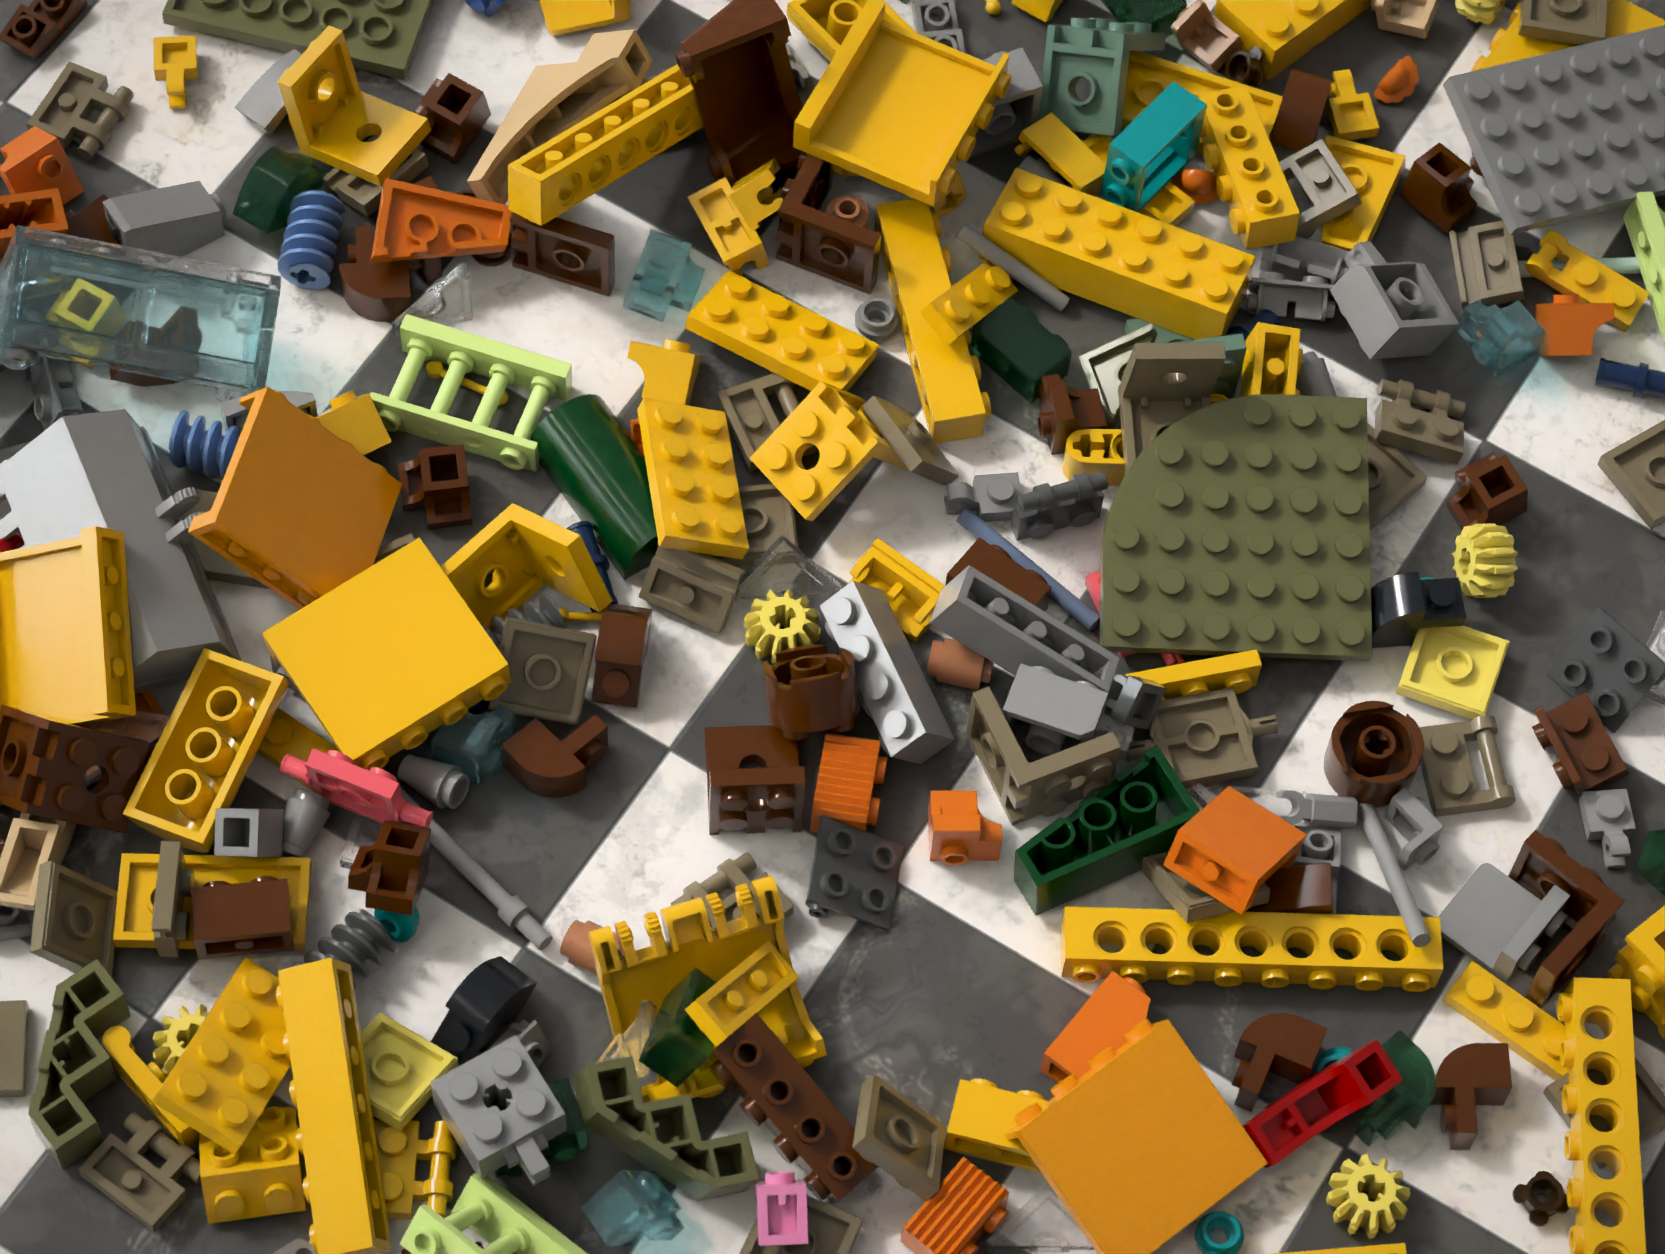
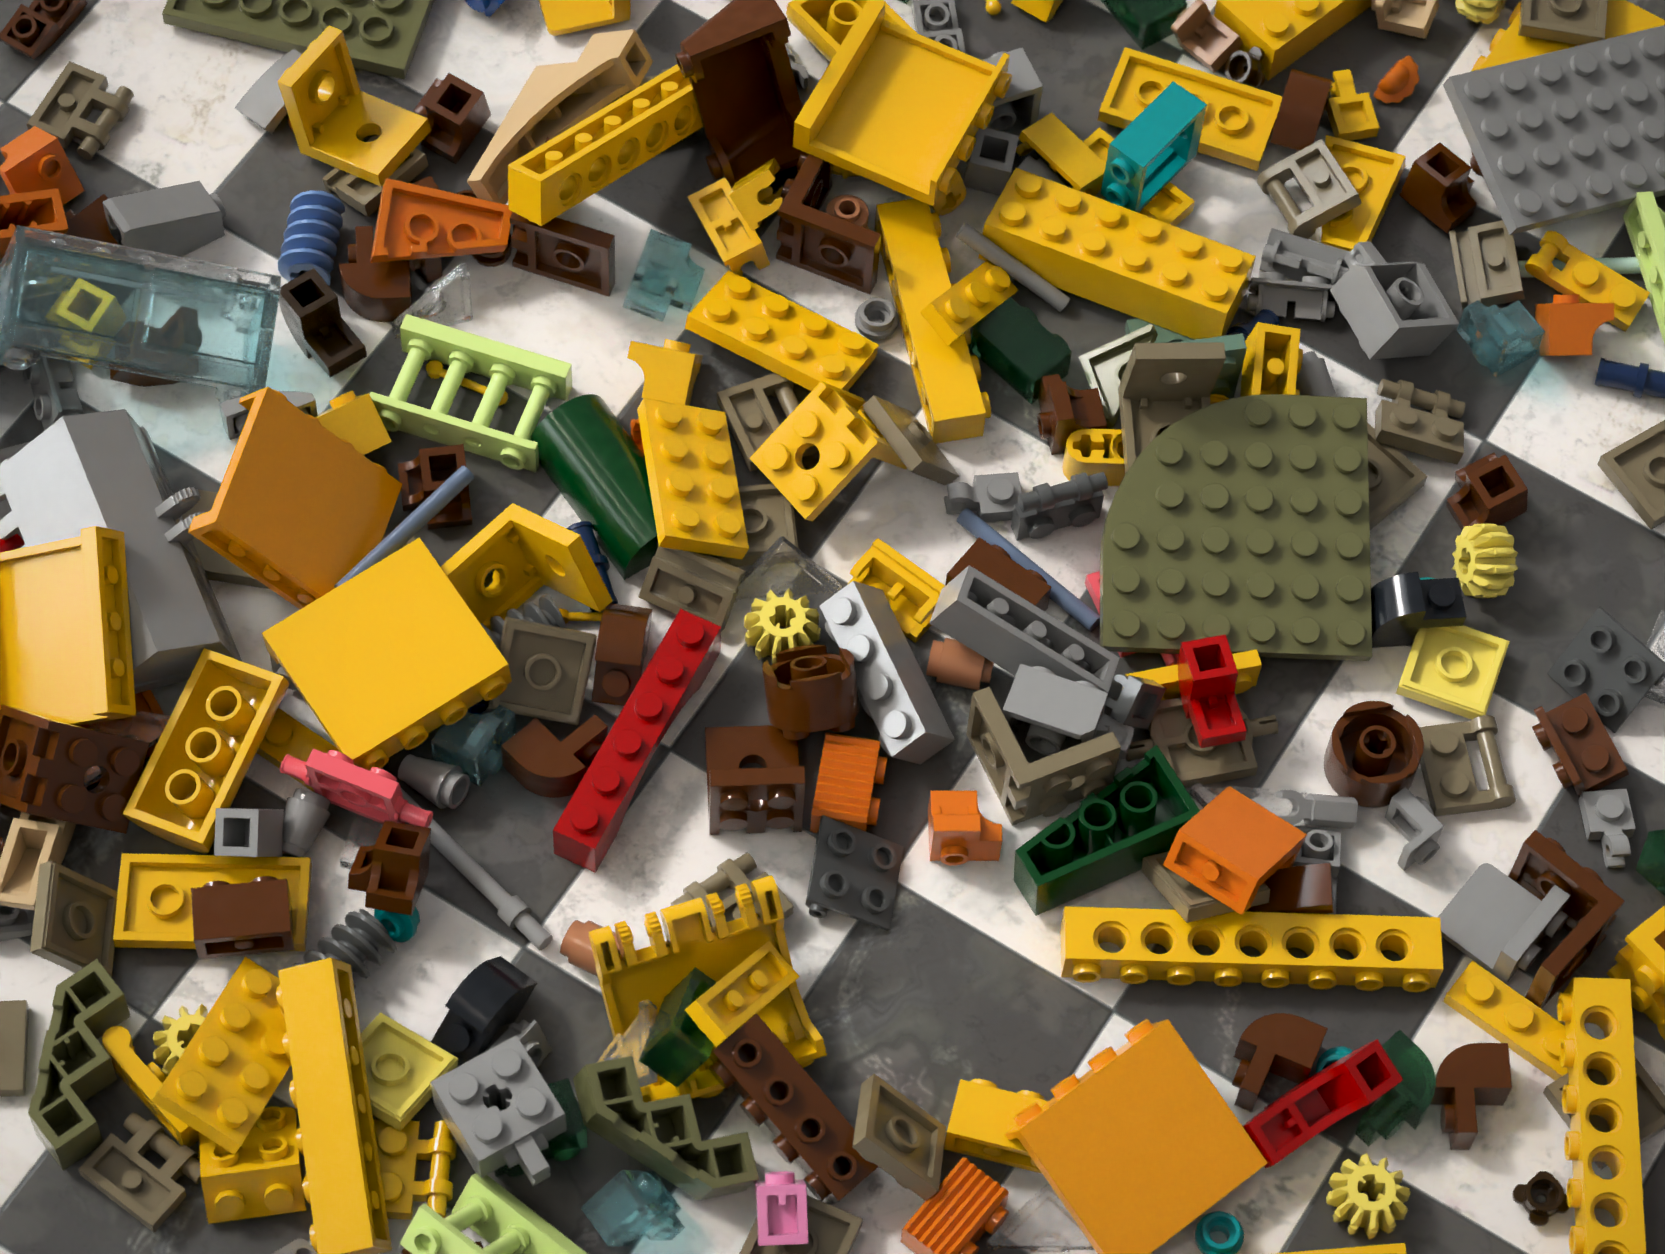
dark tan plate [151,841,194,957] -> none
yellow plate [153,35,198,109] -> none
medium blue piece [169,410,239,480] -> none
clear green brick [232,146,327,234] -> none
sand green bracket [1038,17,1166,136] -> none
orange slope [1040,971,1151,1084] -> none
orange piece [1172,169,1218,205] -> none
yellow brick [1198,85,1300,250] -> none
light grey bar [1357,803,1431,947] -> none
none -> dark brown brick [277,268,367,377]
none -> sand blue bar [334,466,474,588]
none -> red arch [553,609,721,873]
none -> light grey brick [963,128,1019,195]
none -> red brick [1178,634,1247,748]

